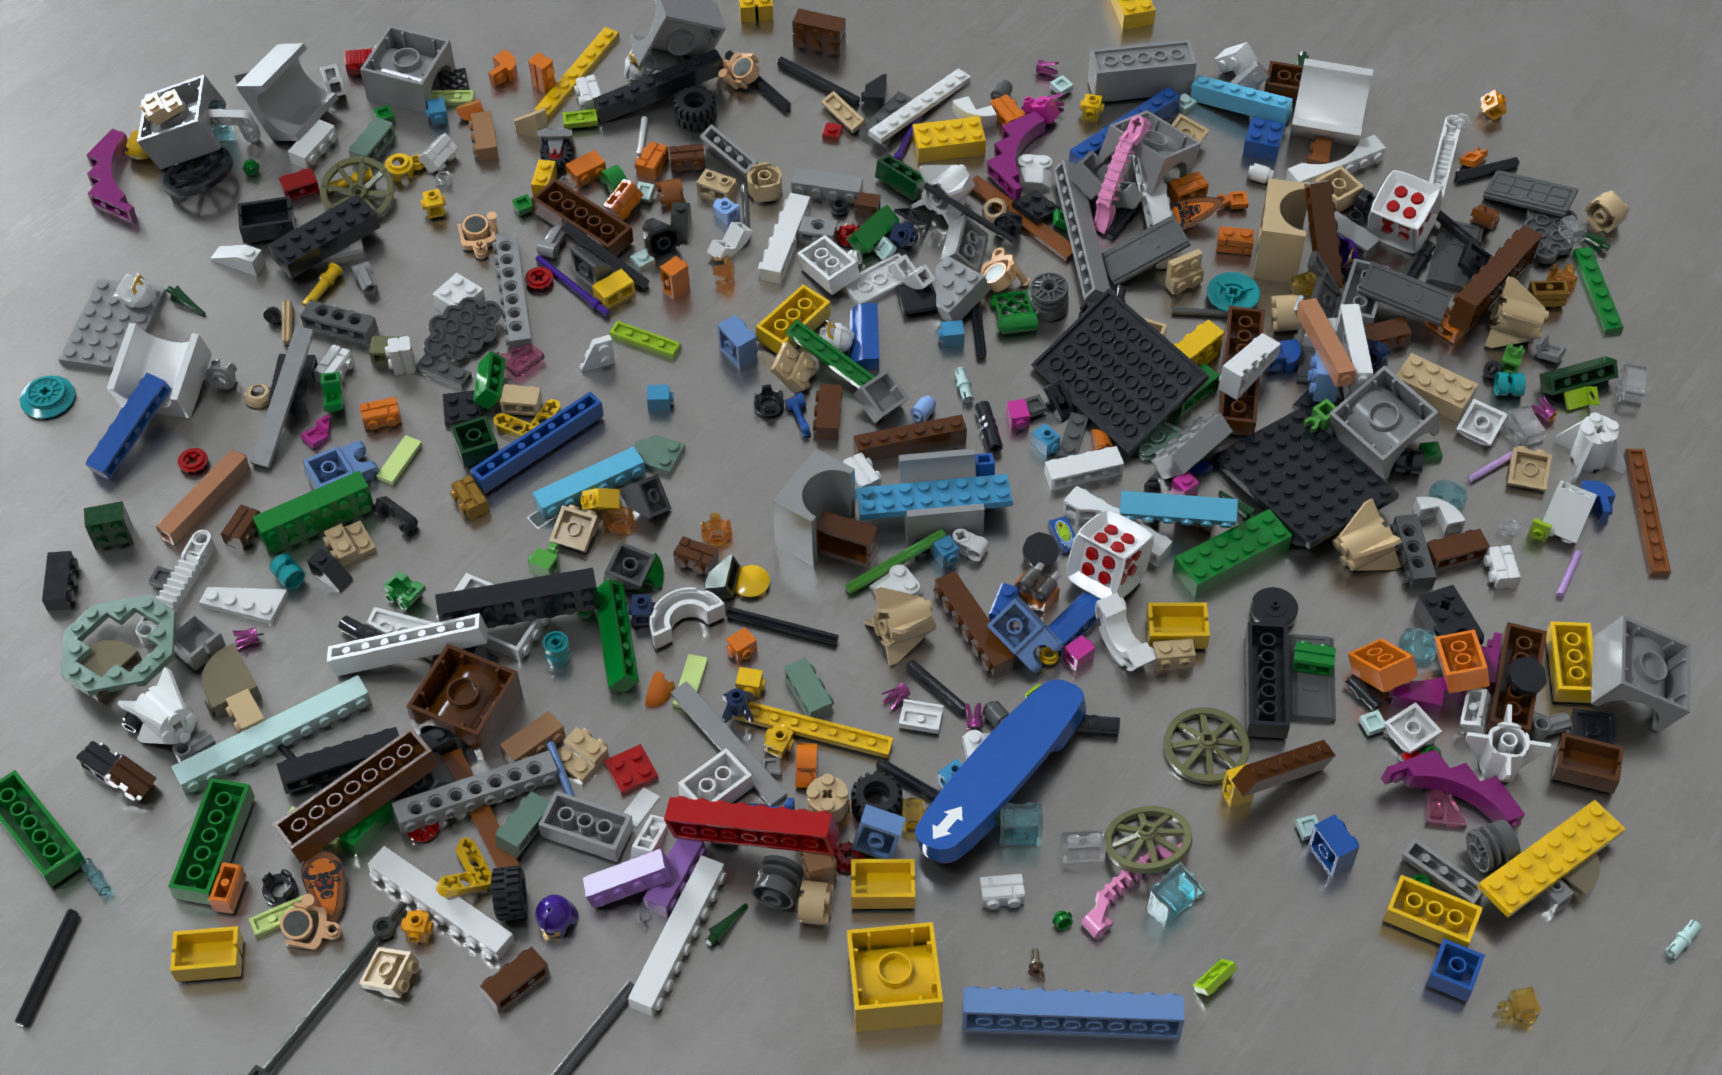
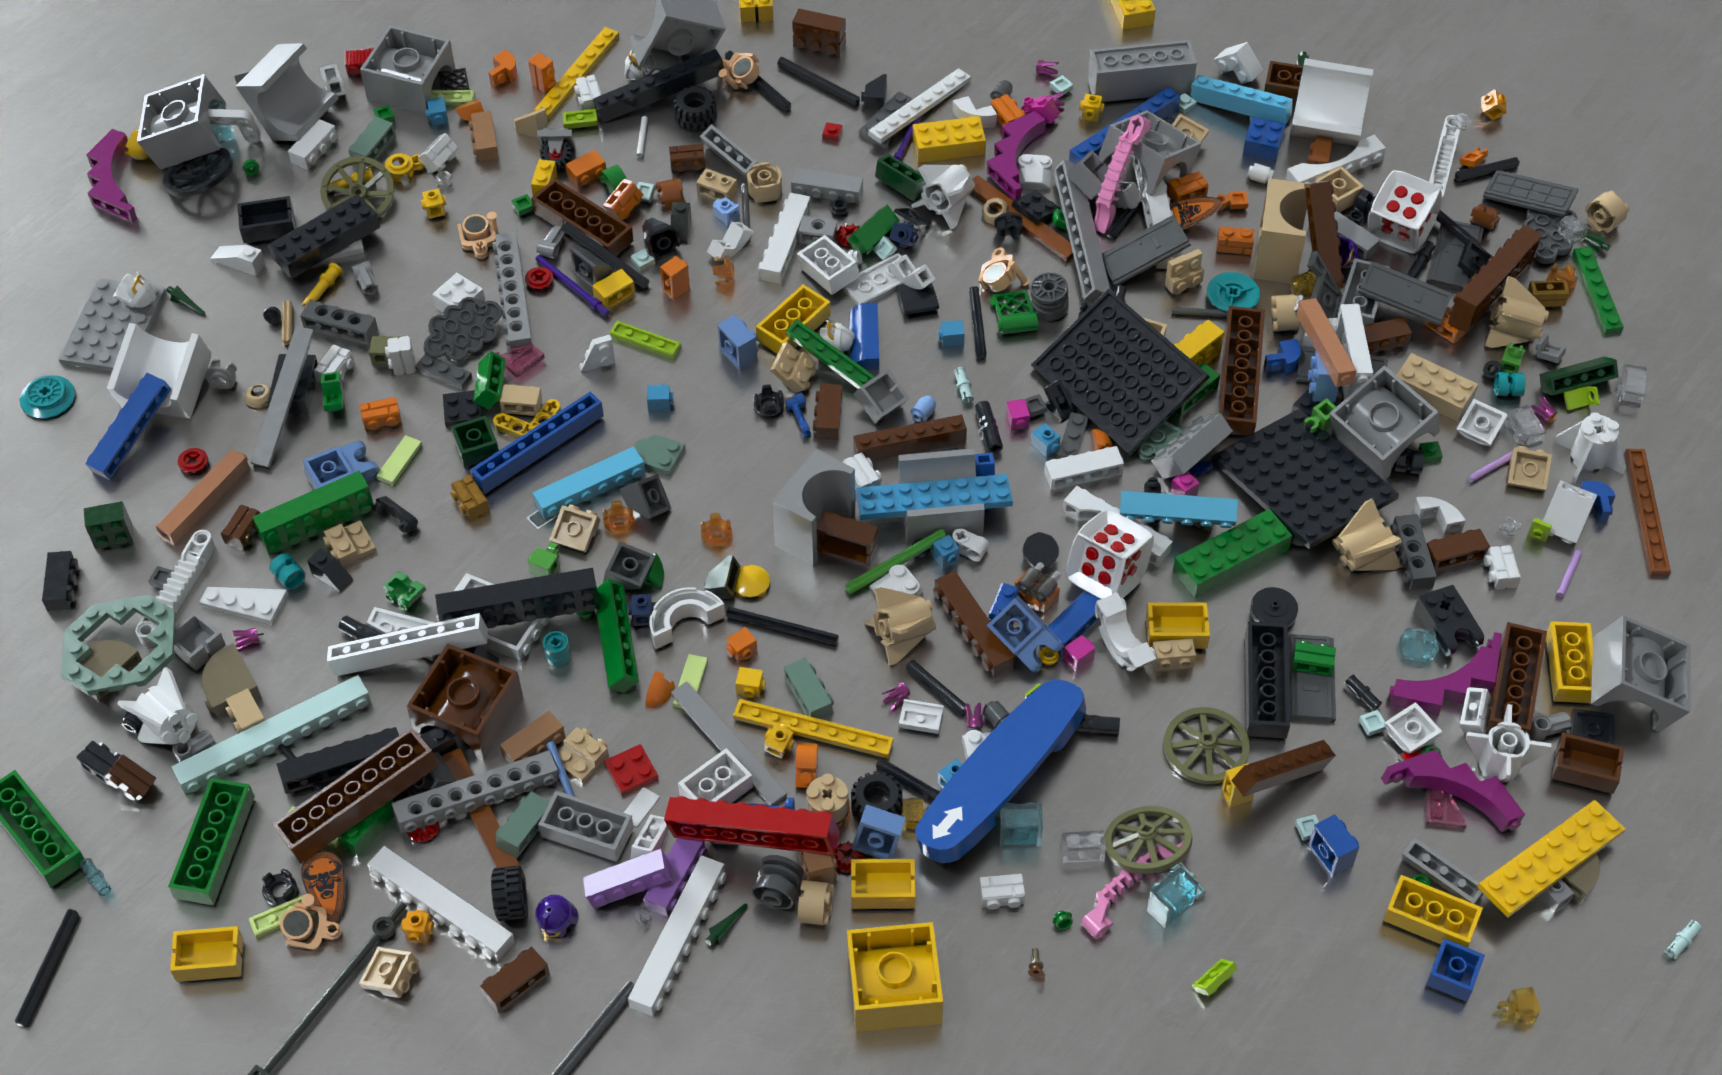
tan plate [140,89,186,126] -> none
orange brick [208,862,247,914] -> none
red brick [279,168,320,201] -> none
dark pink slope [301,414,330,449] -> none
yellow beam [436,837,492,897] -> none
clear plate [559,173,577,189] -> none
yellow brick [580,488,620,511] -> none
orange brick [634,141,669,181] -> none
reddish brown brick [673,536,719,575] -> none
dark blue brick [722,689,754,724] -> none
light grey tile [760,757,782,778] -> none
tan plate [821,91,866,134] -> none
reddish brown brick [854,192,881,218] -> none
black bar [923,182,1016,244] -> none
light grey brick [935,256,991,321] -> none
light grey slope [940,214,988,273] -> none
medium blue brick [962,986,1185,1038] -> none
tile [1048,516,1076,554] -> none
dark green piece [1218,490,1256,521] -> none
white wedge [1219,333,1281,400] -> none
light grey brick [1231,59,1269,89] -> none
orange brick [1348,638,1418,692] -> none
dark blue brick [1367,339,1391,372] -> none
clear light blue dish [1429,479,1467,511] -> none
orange brick [1435,630,1490,694] -> none
dark grey wheel [1466,819,1521,873] -> none
black hat [1505,657,1547,695] -> none

